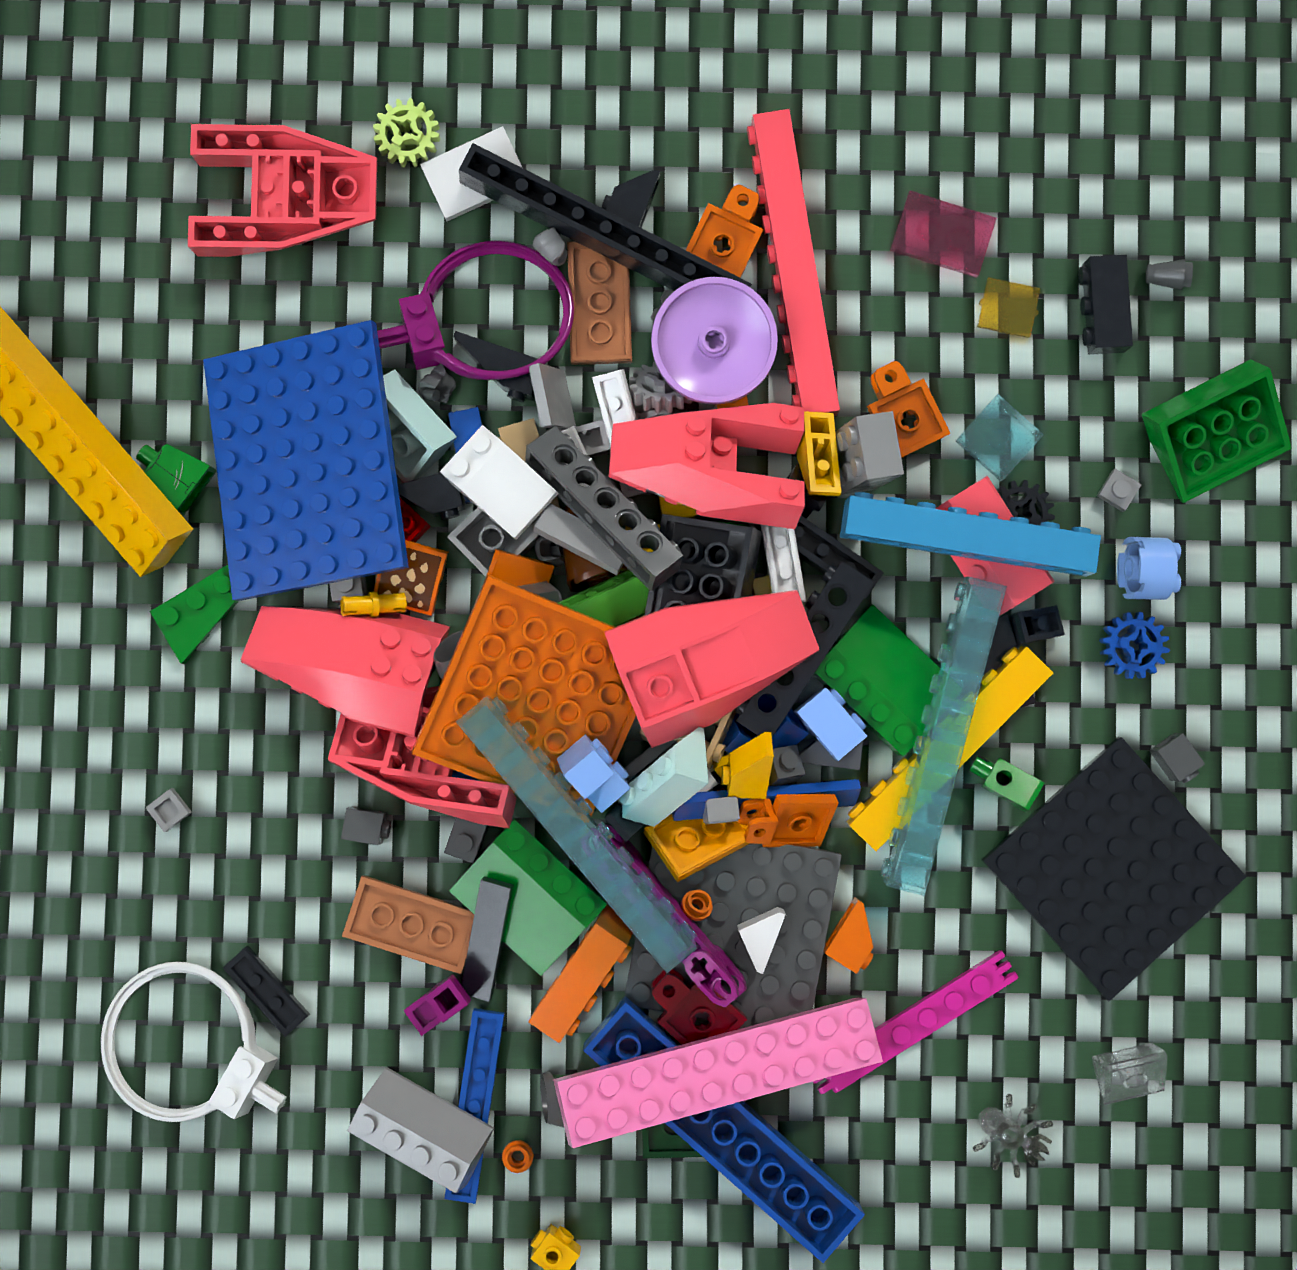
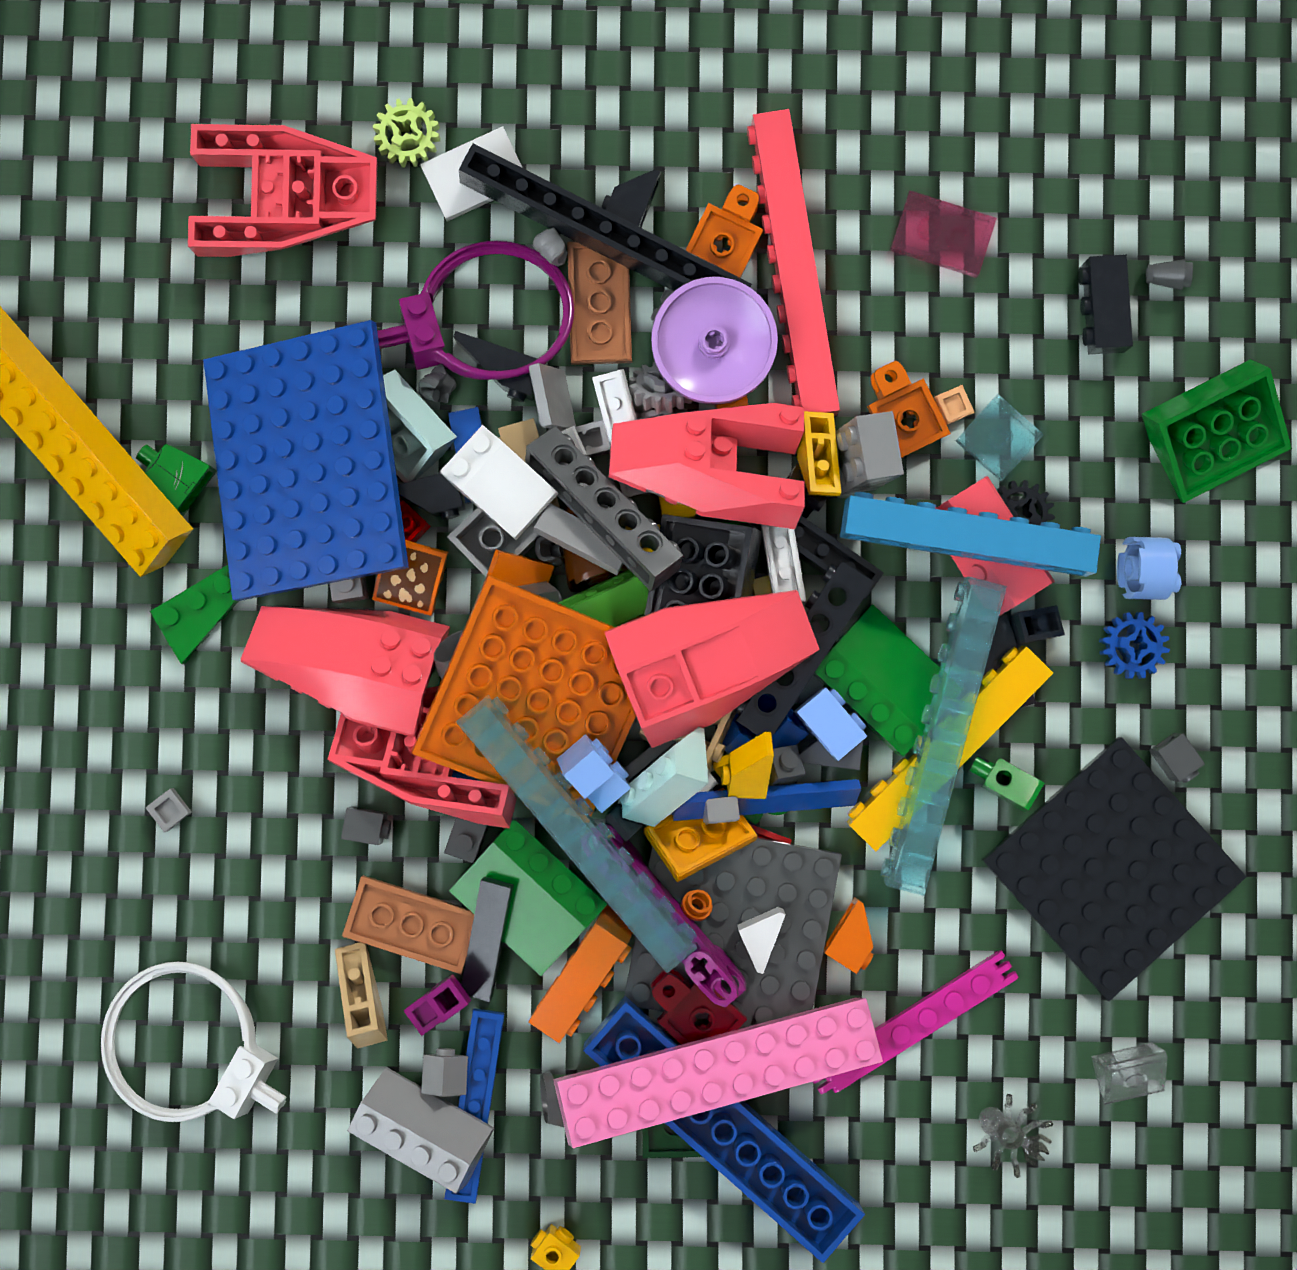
black tile [223,946,310,1037] -> none
yellow pin [340,592,407,617] -> none
orange plate [502,1140,534,1173] -> none
orange plate [738,794,839,847] -> none
clear yellow piece [977,277,1040,338] -> none
light grey plate [1097,468,1142,512] -> none
none -> tan slope [335,942,388,1049]
none -> light grey brick [421,1048,468,1097]
none -> light nougat tile [933,385,975,425]

